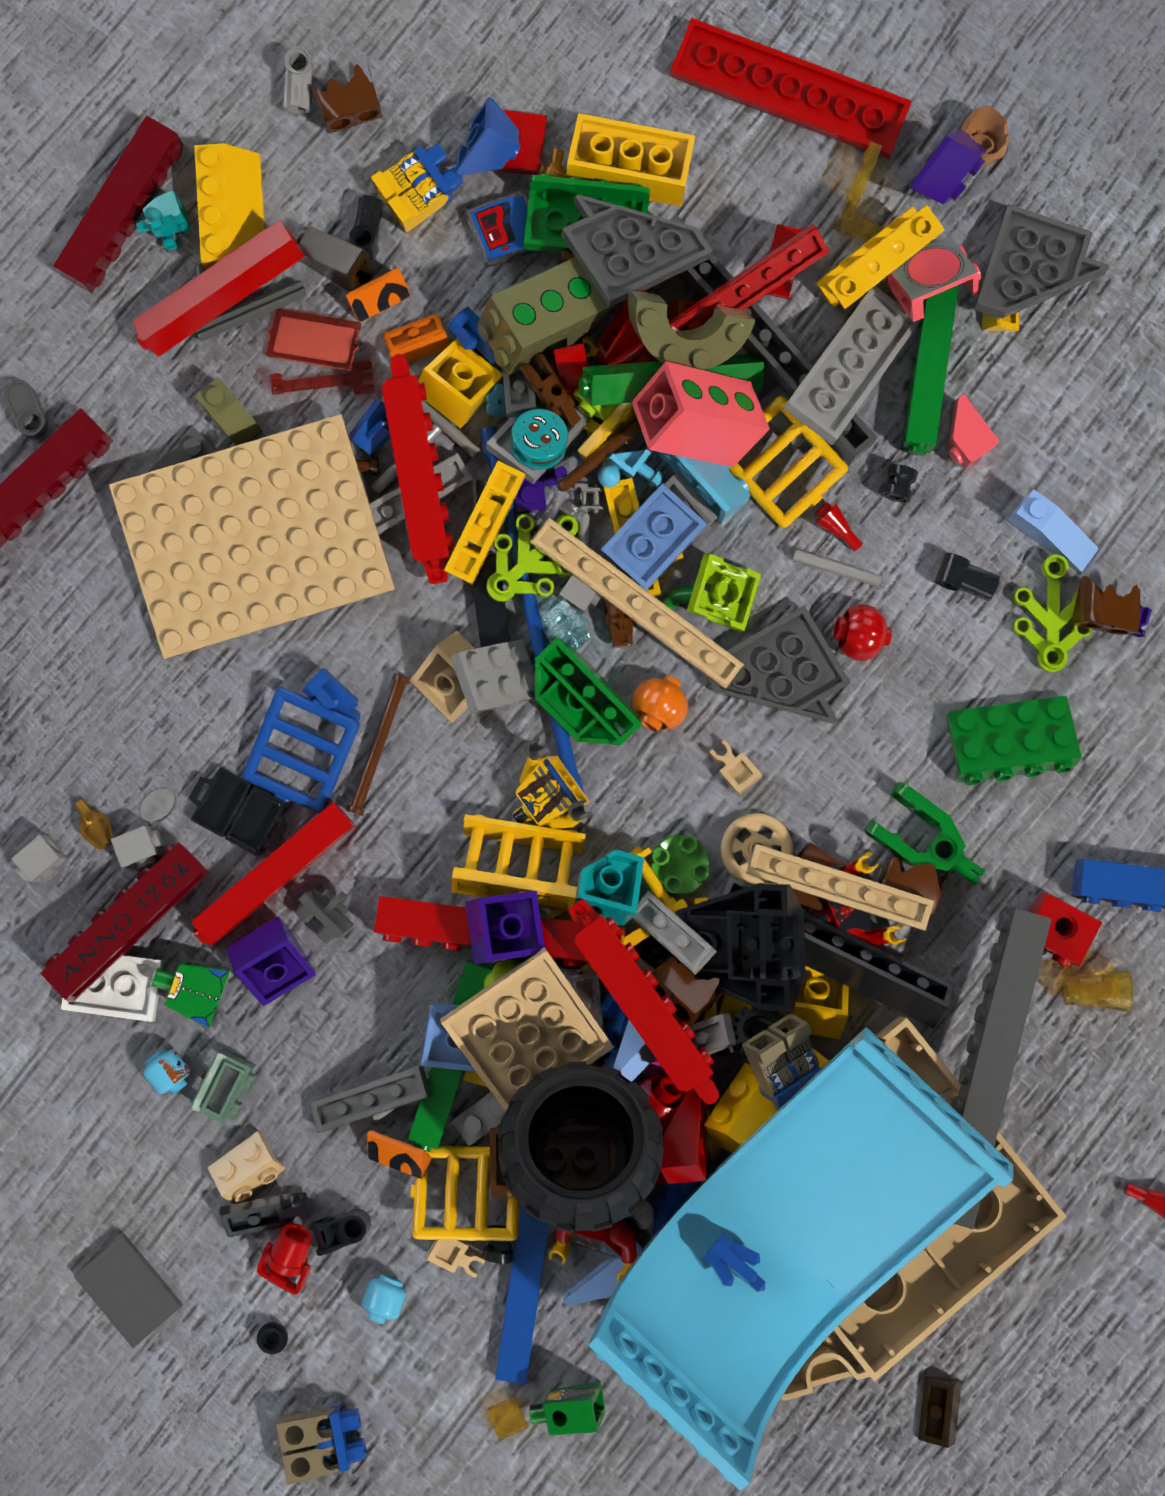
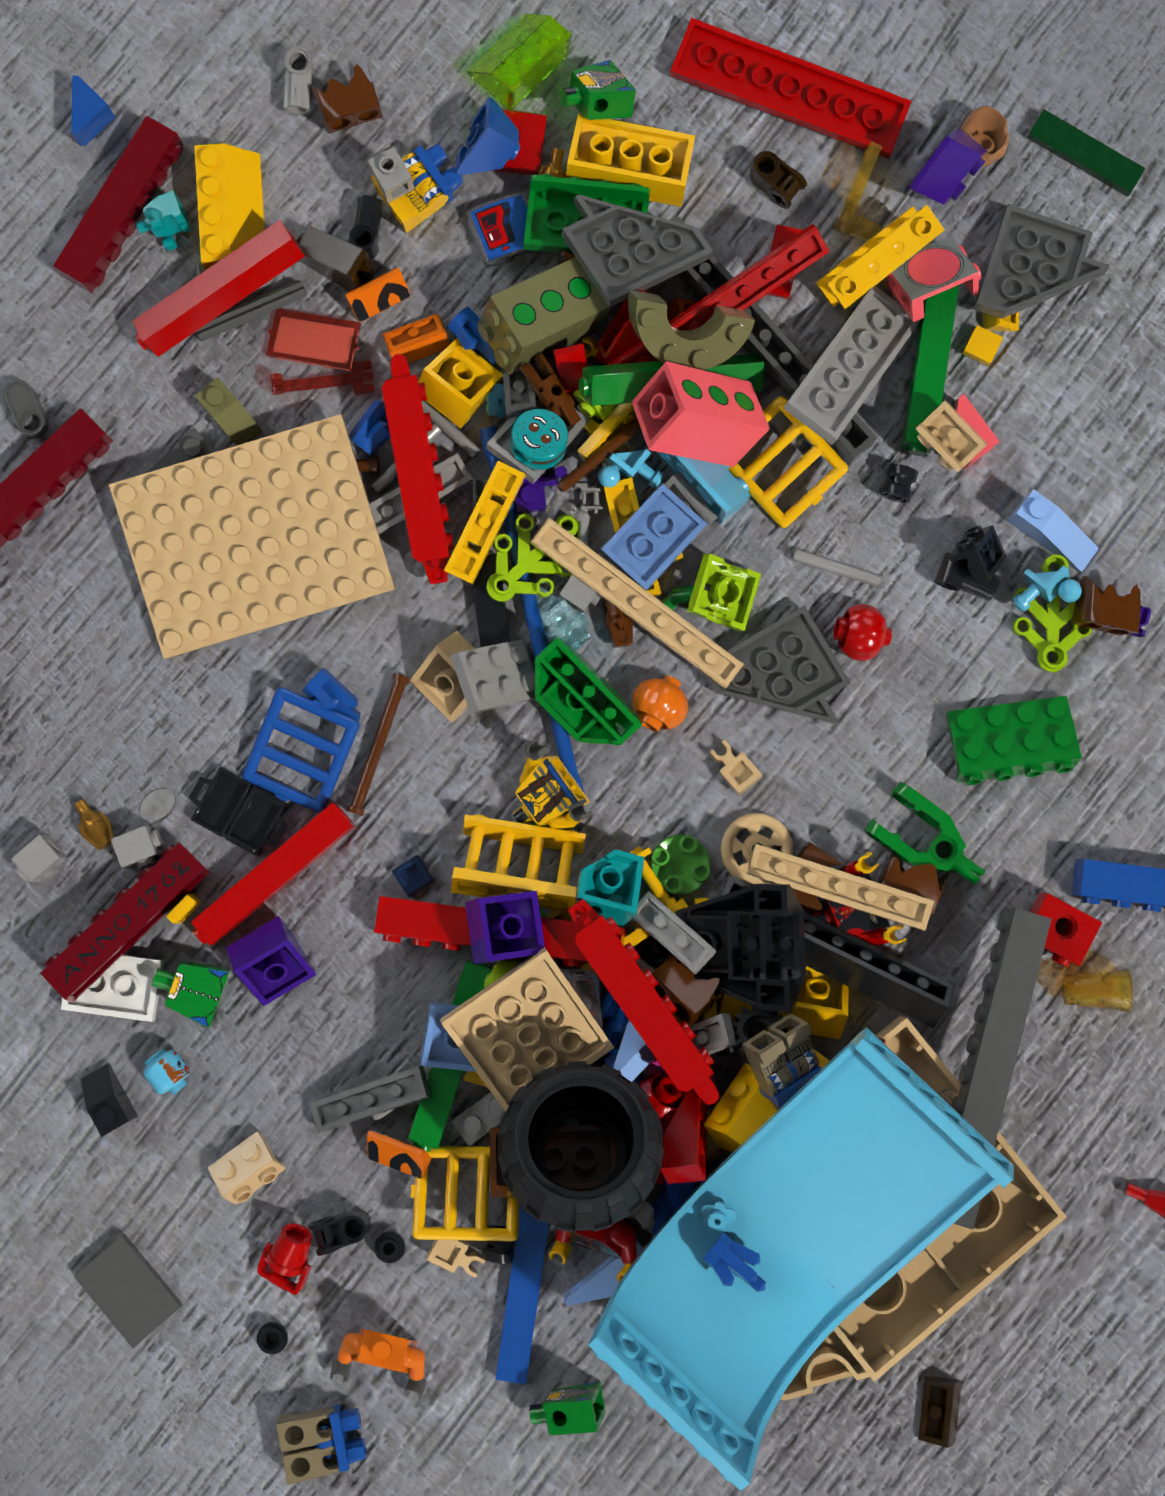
sand green window [189,1049,257,1124] -> none
black hinge [219,1192,309,1238] -> none
dark grey hips [295,886,354,944] -> none
medium azure head [361,1274,407,1324] -> none
clear yellow tile [487,1396,528,1440] -> none
red cone [814,502,863,552] -> none
none -> blue slope [71,75,115,146]
none -> black slope [81,1063,138,1137]
none -> yellow tile [166,894,201,924]
none -> orange torso [330,1328,427,1400]
none -> light grey brick [368,146,414,203]
none -> black plate [374,1231,405,1263]
none -> dark blue tile [392,855,434,897]
none -> clear neon green slope [467,13,572,112]
none -> green torso [559,60,636,120]
none -> medium azure plant [701,1201,737,1237]
none -> dark brown piece [750,151,807,209]
none -> tan bracket [915,400,988,472]
none -> black bracket [949,525,1007,585]
none -> yellow tile [962,325,1004,367]
none -> medium azure piece [1013,565,1082,611]
none -> dark green tile [1026,109,1146,197]

